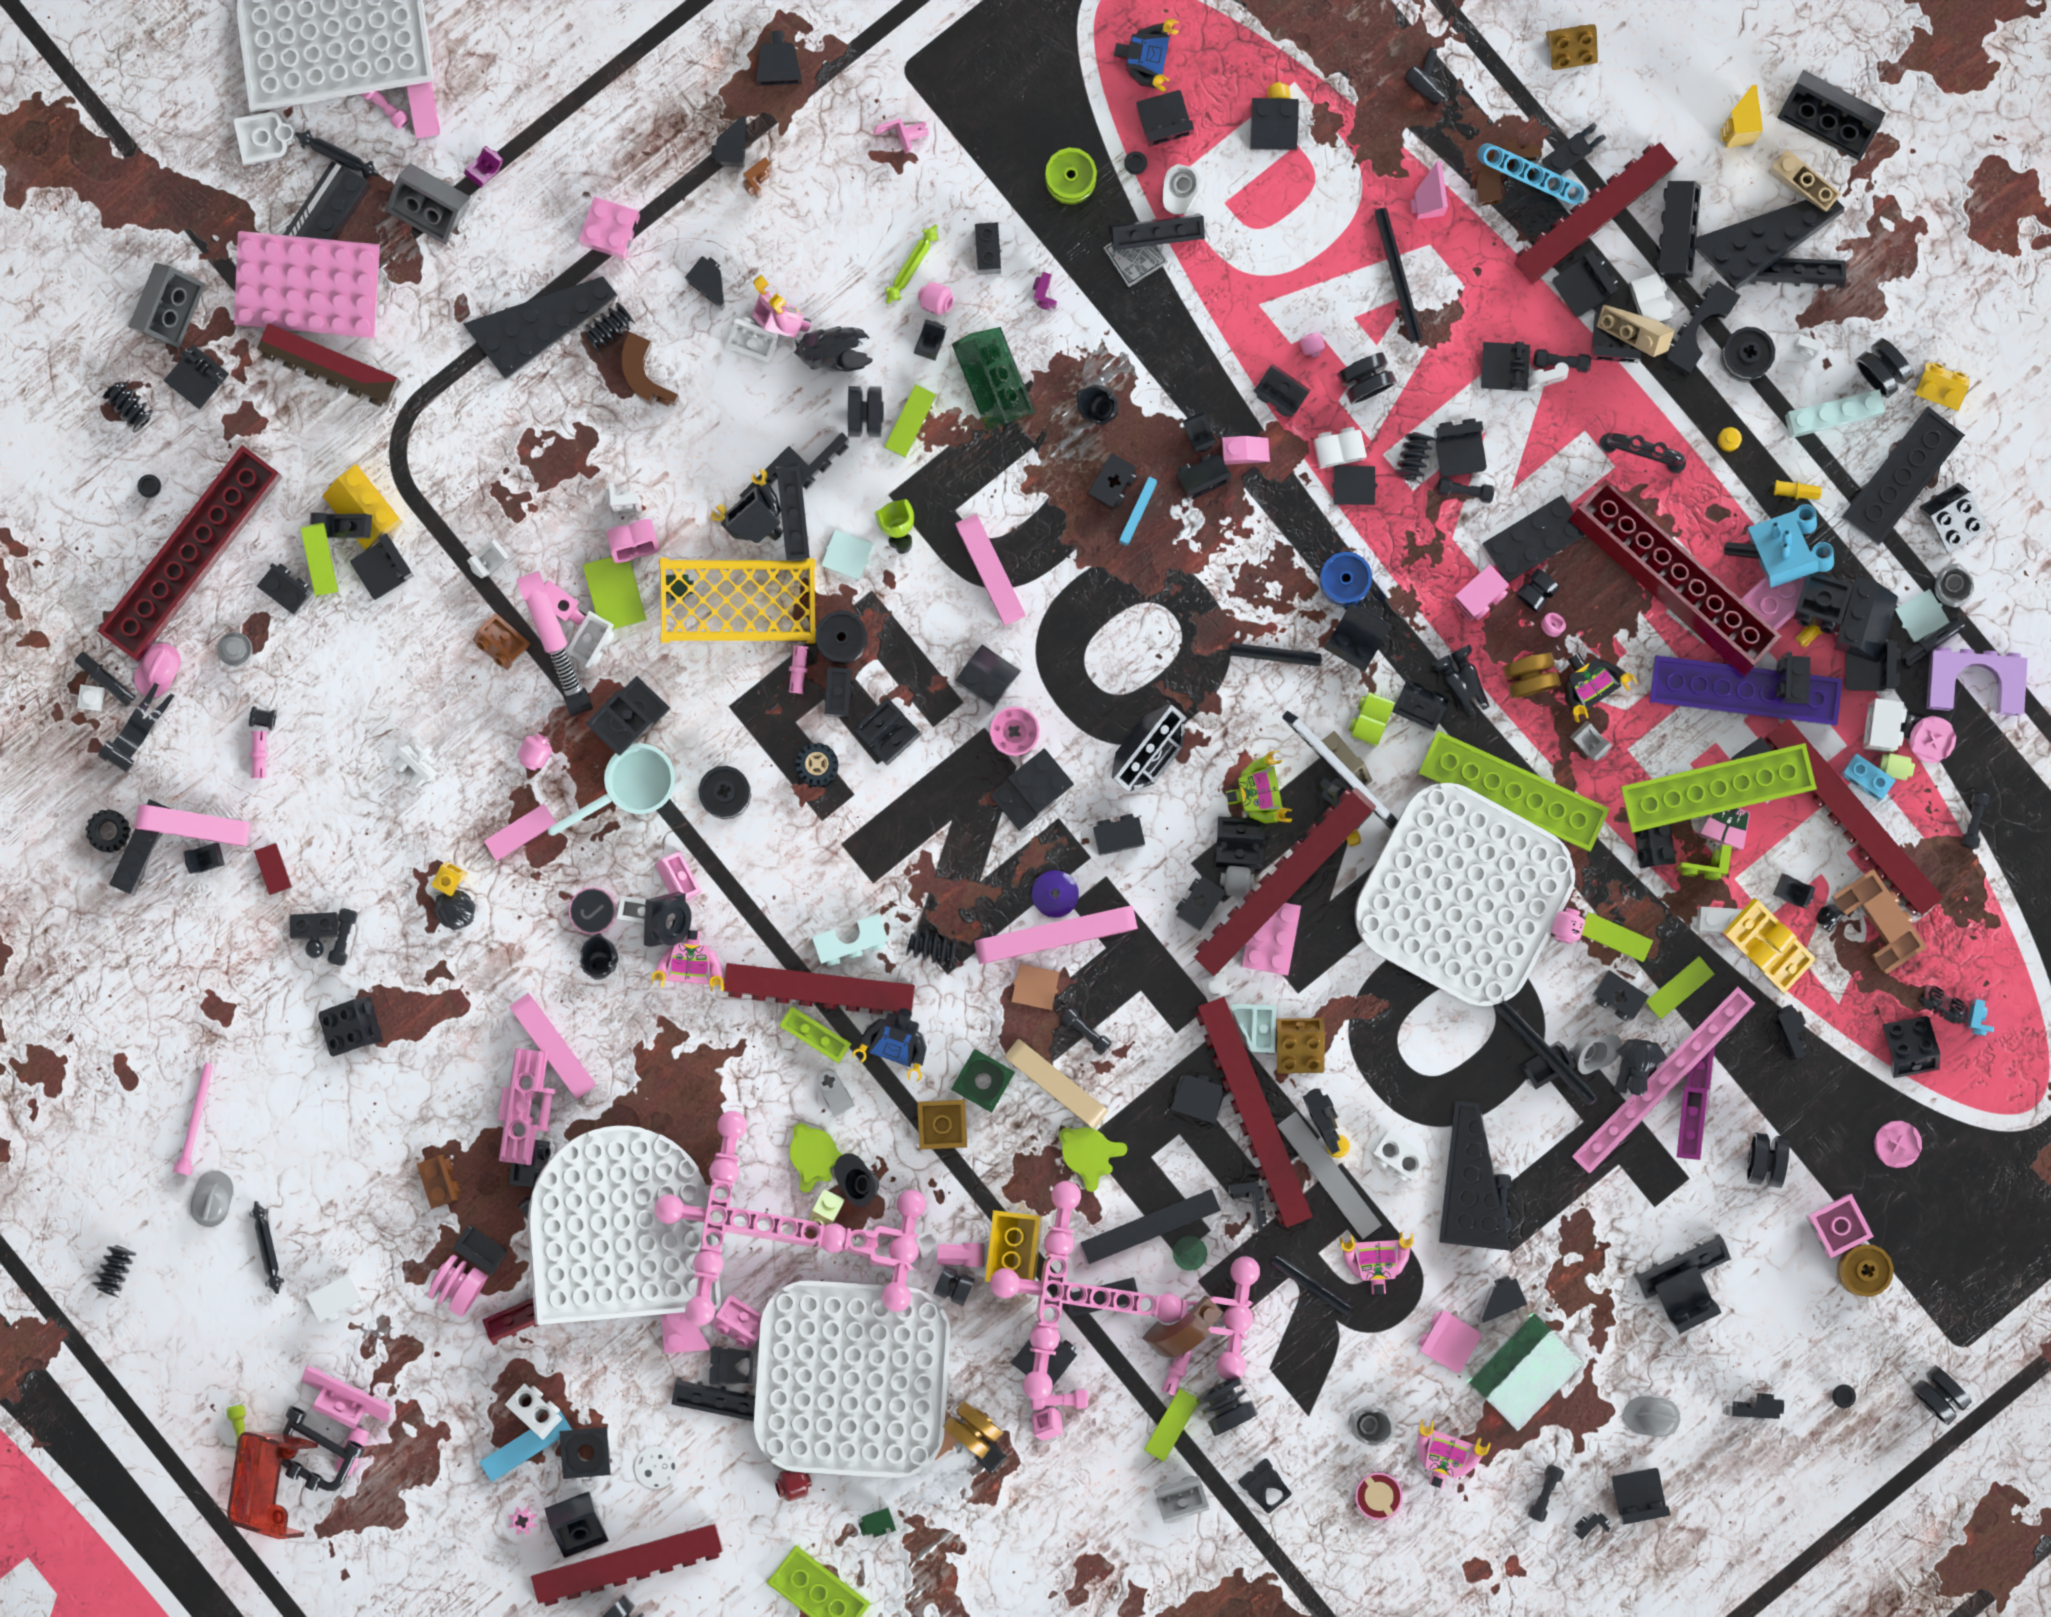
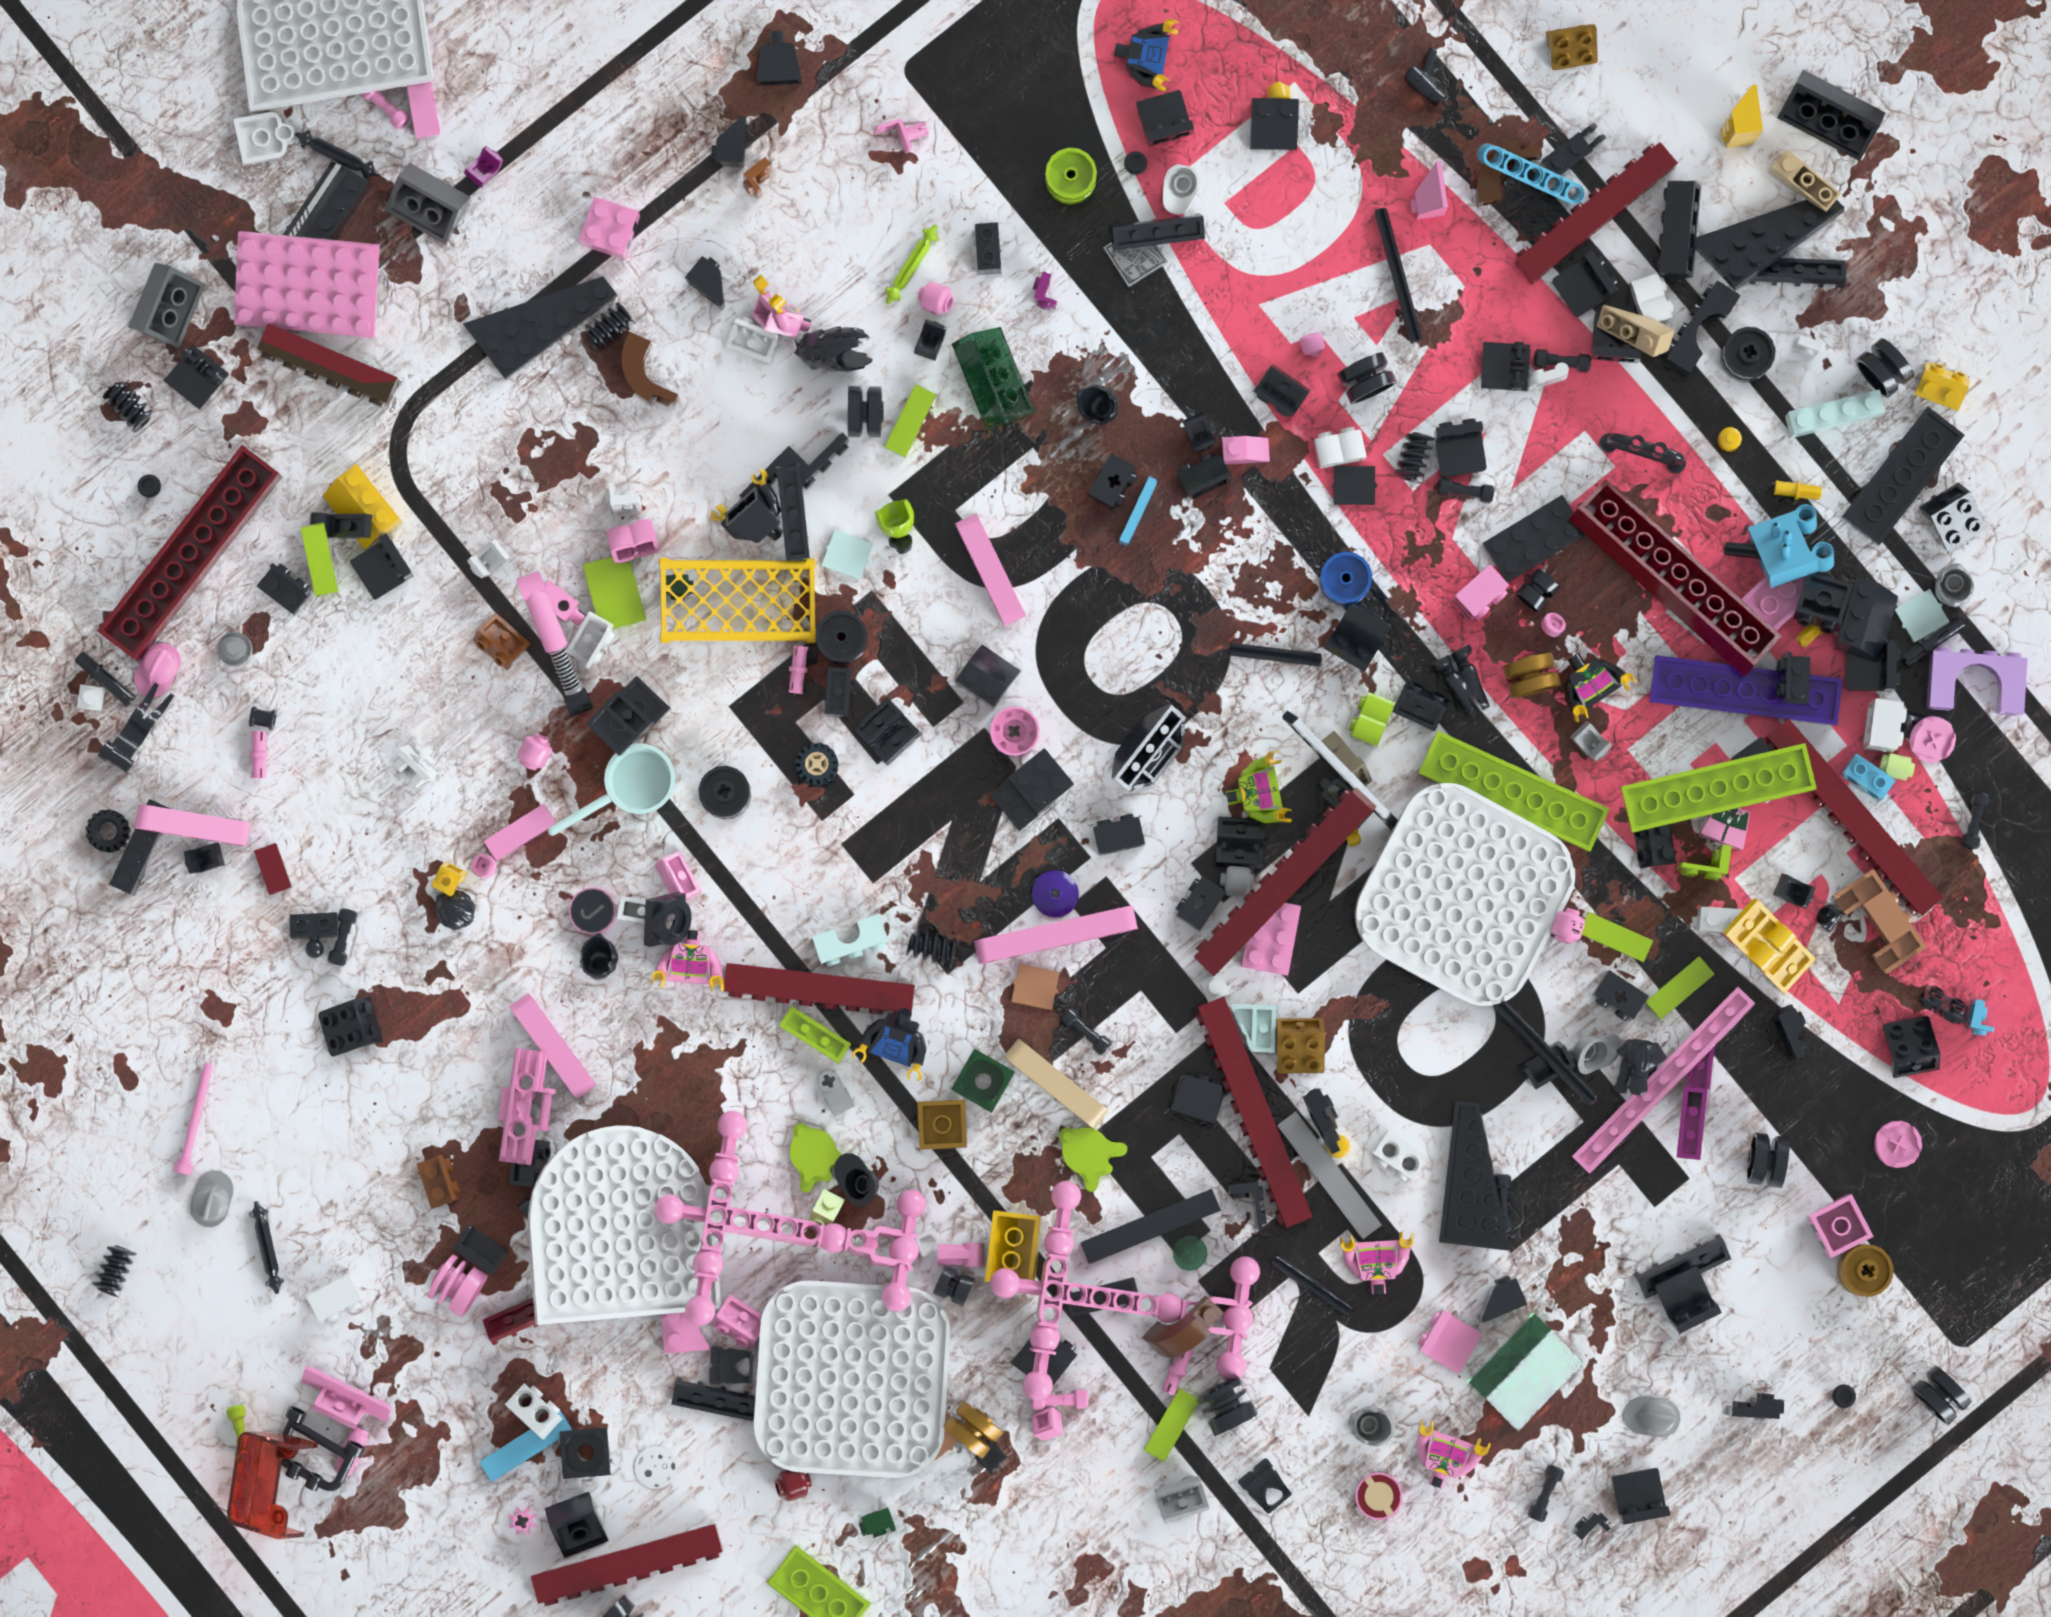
none -> bright pink tile [472,853,496,878]

